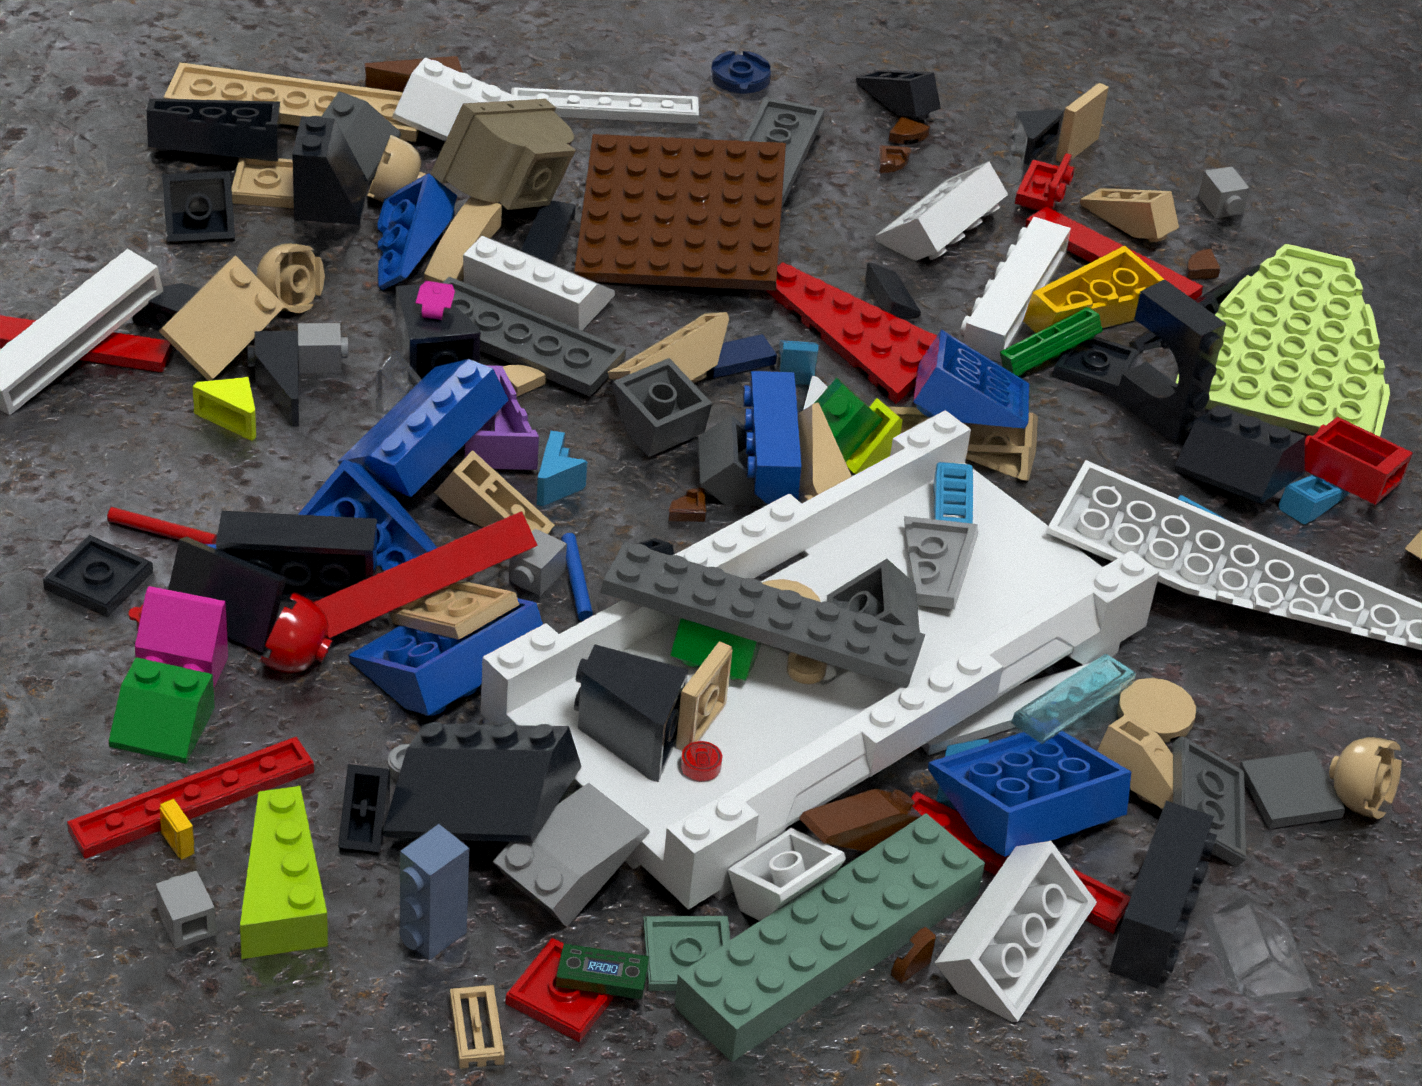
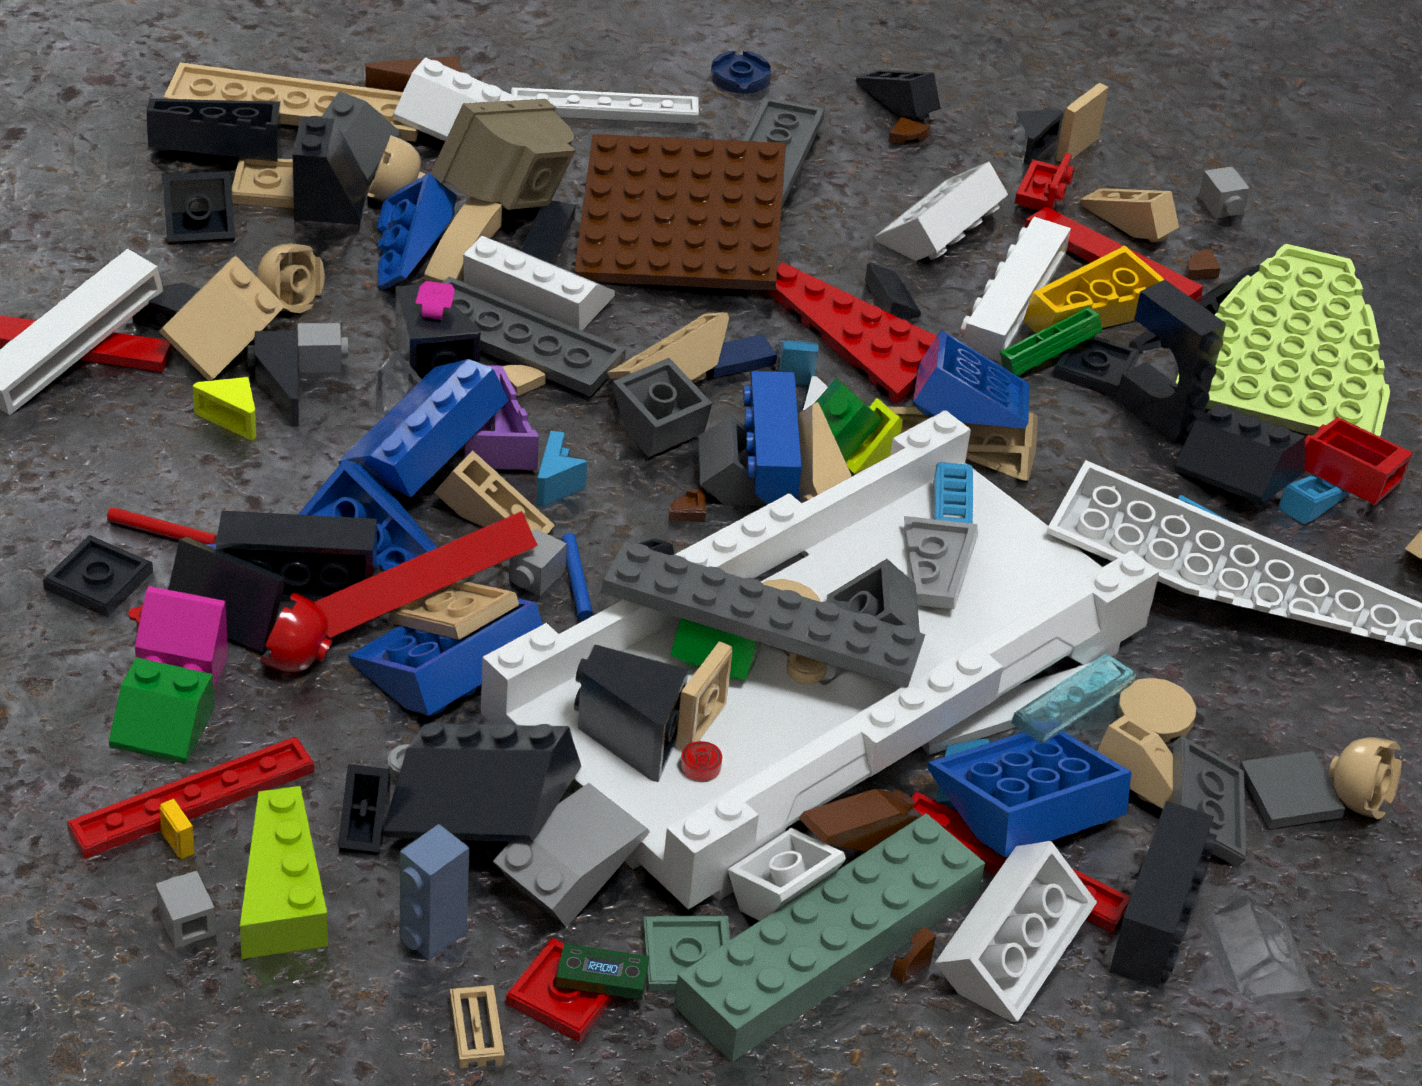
reddish brown tile [878,145,911,173] -> none

